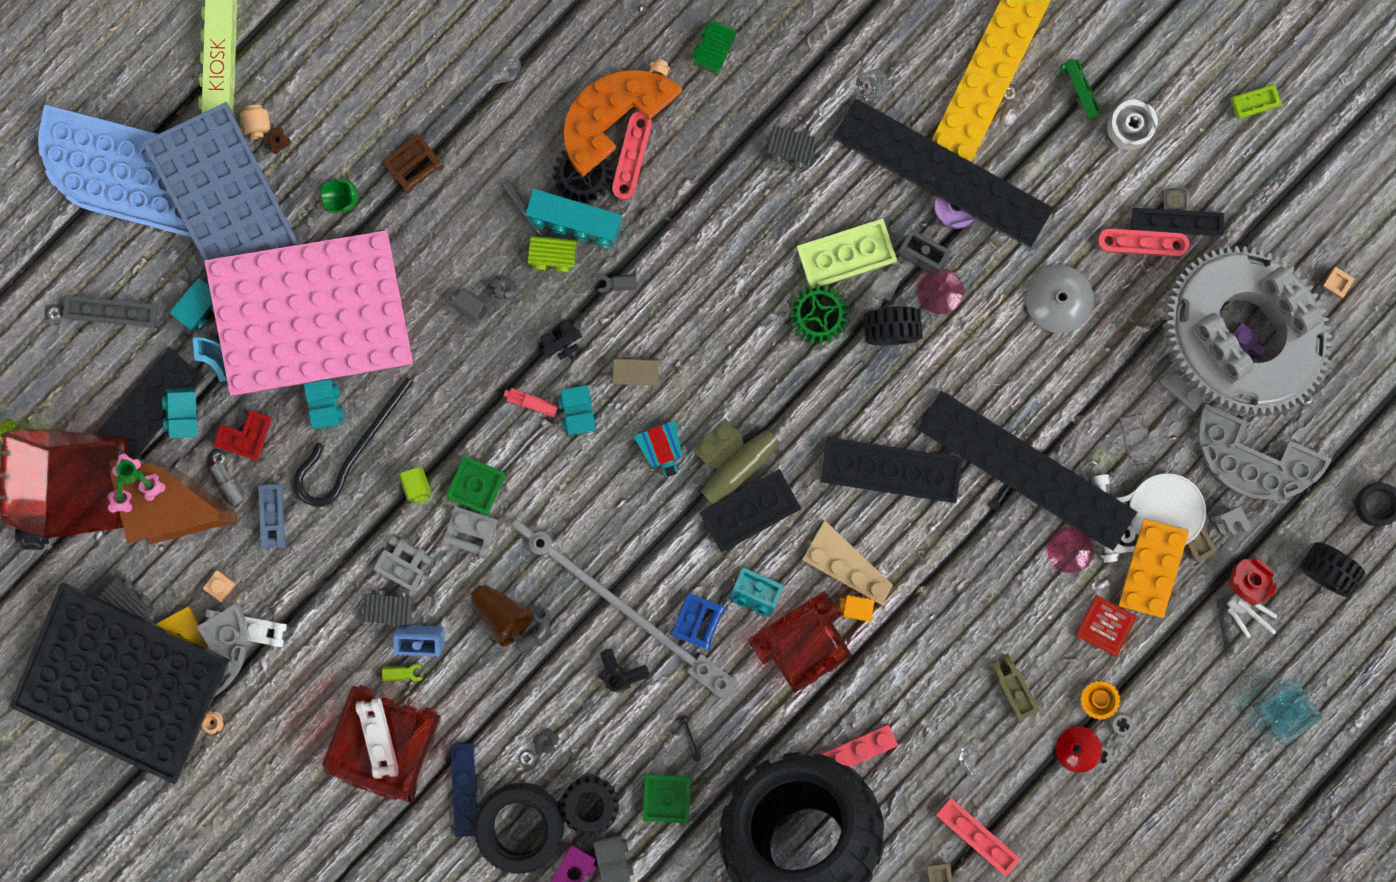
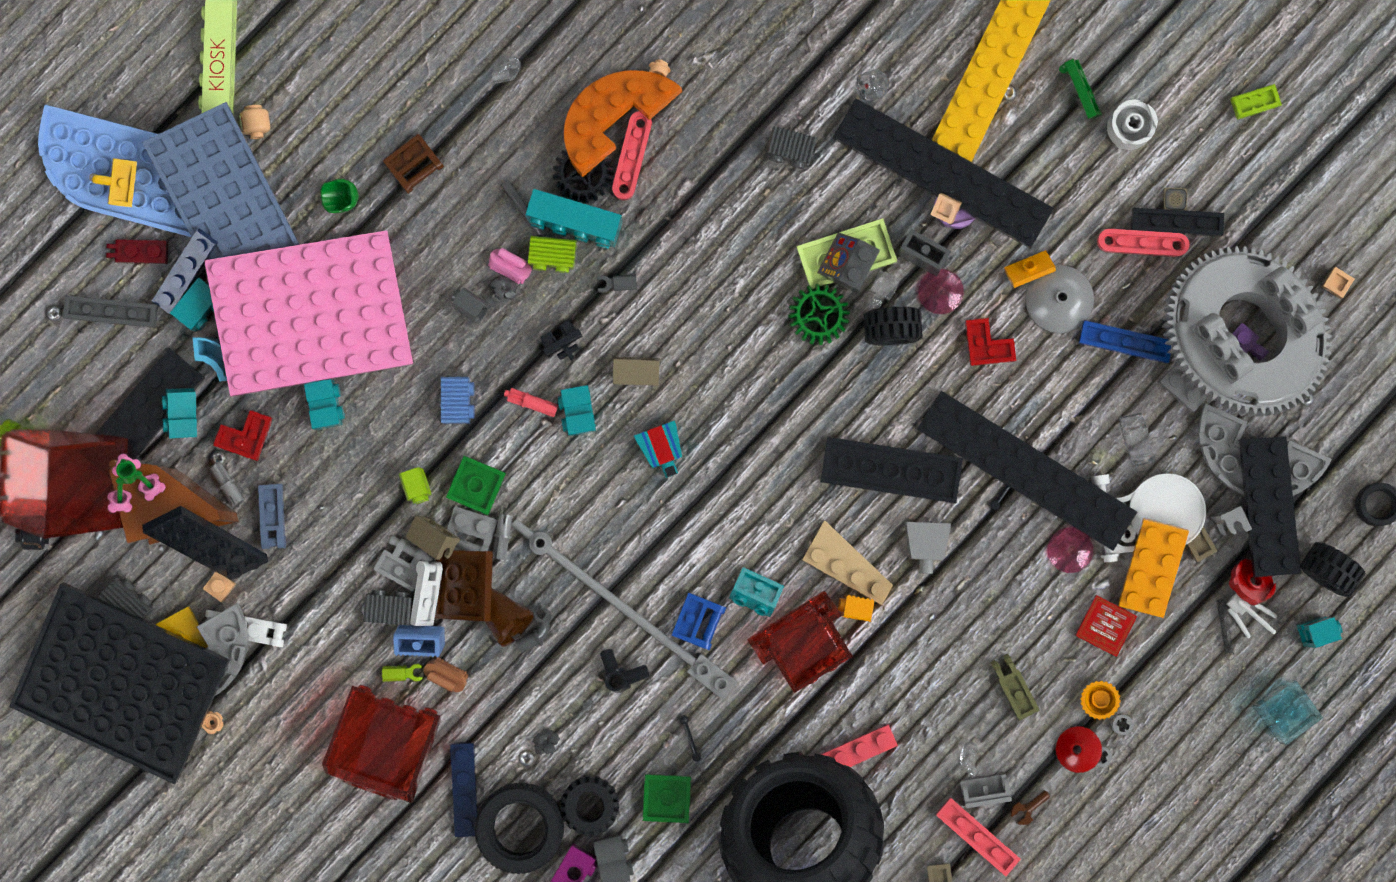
reddish brown plate [264,127,291,154] -> none
black piece [294,377,413,507] -> none
white plate [356,698,399,779] -> none
green brick [691,20,737,75] -> none
olive plate [692,418,779,505] -> none
black plate [700,469,802,553] -> none
none -> yellow plate [89,158,137,207]
none -> dark red hinge [105,239,168,264]
none -> black plate [142,506,268,580]
none -> plate [152,228,218,314]
none -> dark tan hinge [405,515,461,560]
none -> white plate [410,561,443,626]
none -> nougat piece [424,657,468,692]
none -> reddish brown plate [434,550,493,621]
none -> medium blue brick [441,377,475,424]
none -> bright pink piece [488,248,532,284]
none -> light grey axle [493,514,513,560]
none -> dark grey slope [817,232,880,294]
none -> light grey torso [905,522,951,574]
none -> light nougat plate [930,193,962,224]
none -> light grey hinge [960,774,1012,808]
none -> red plate [965,318,1016,366]
none -> light orange plate [1004,250,1056,288]
none -> reddish brown bar [1010,790,1050,825]
none -> blue plate [1078,320,1171,364]
none -> black plate [1239,436,1301,577]
none -> teal brick [1296,616,1343,648]

